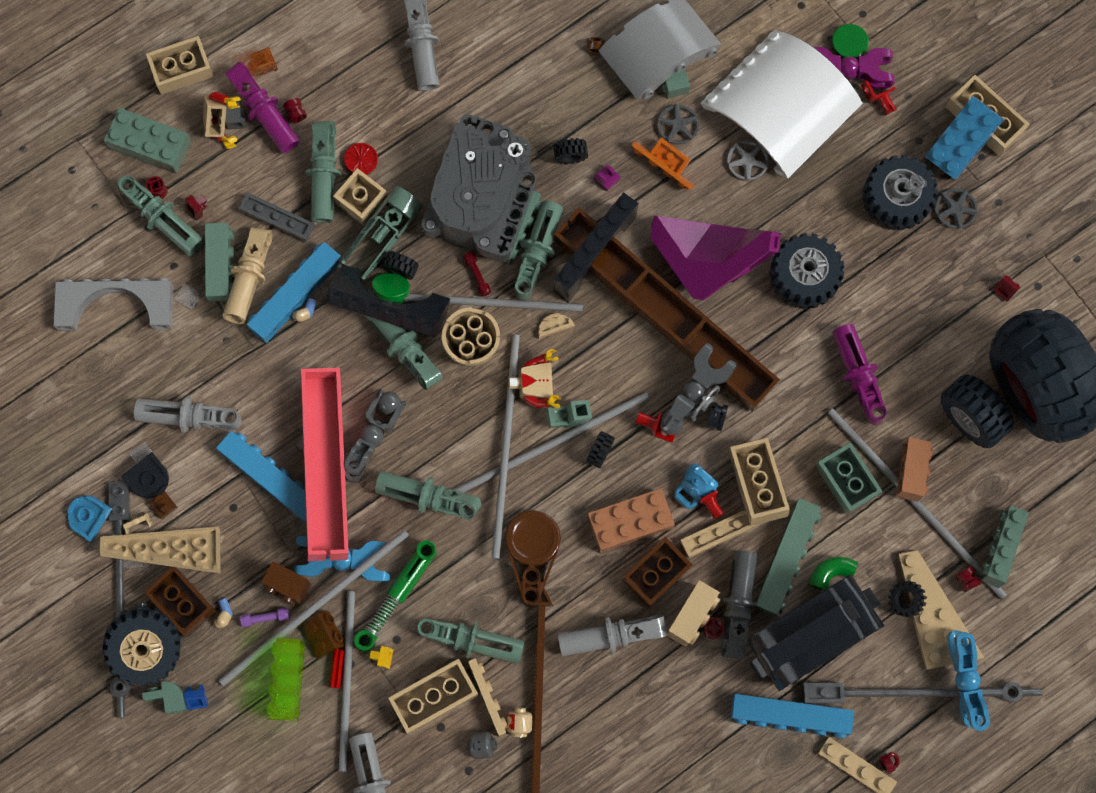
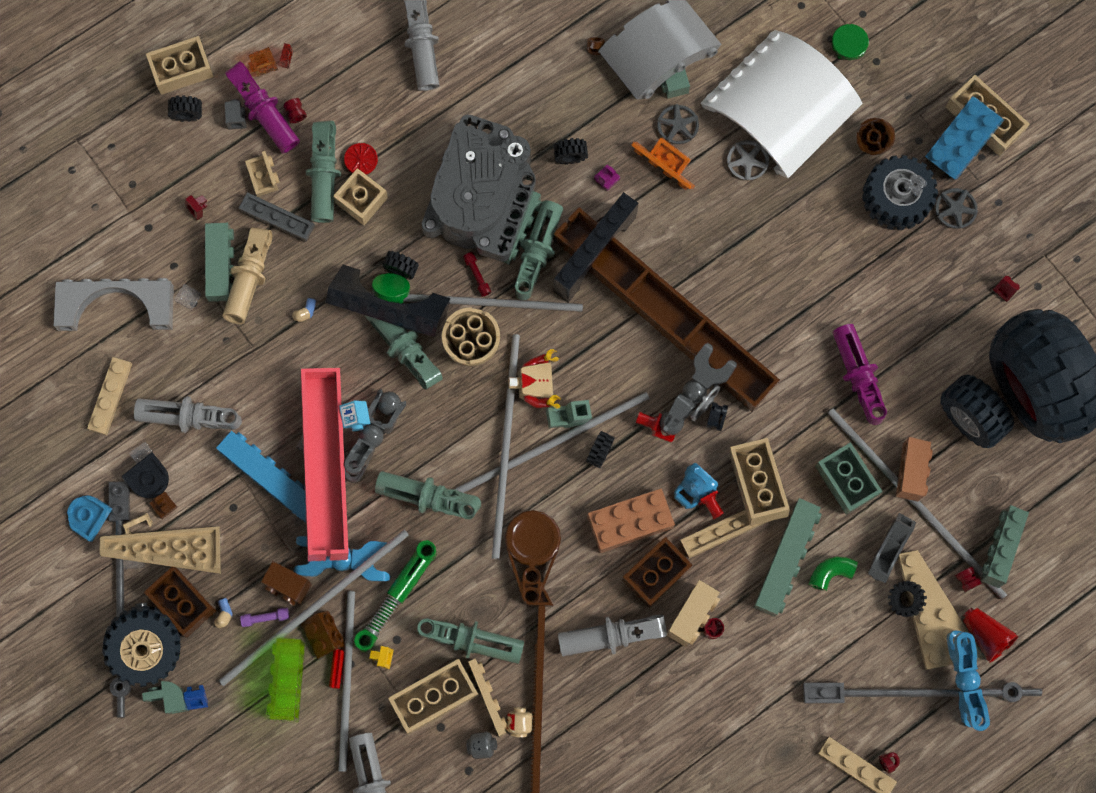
sand green brick [104,108,192,174] -> none
sand green piece [118,176,204,256] -> none
dark red wheel [146,176,168,199] -> none
torso [203,92,241,149] -> none
dark azure brick [247,242,342,344] -> none
sand green piece [340,186,423,281] -> none
tan tile [538,313,575,339] -> none
magenta panel [650,215,781,300] -> none
dark grey piece [720,550,758,660] -> none
dark azure brick [730,694,854,739] -> none
black piece [747,574,885,691] -> none
black wheel [769,233,845,309] -> none
magenta piece [813,47,895,89] -> none
red bracket [860,80,897,115] -> none
none -> tan plate [87,357,132,436]
none -> black tyre [168,95,202,122]
none -> tan bracket [245,151,280,197]
none -> clear red tile [280,43,293,69]
none -> medium azure brick [339,400,370,431]
none -> reddish brown cylinder [856,118,895,155]
none -> dark grey arch [868,513,916,583]
none -> red cone [963,608,1018,663]

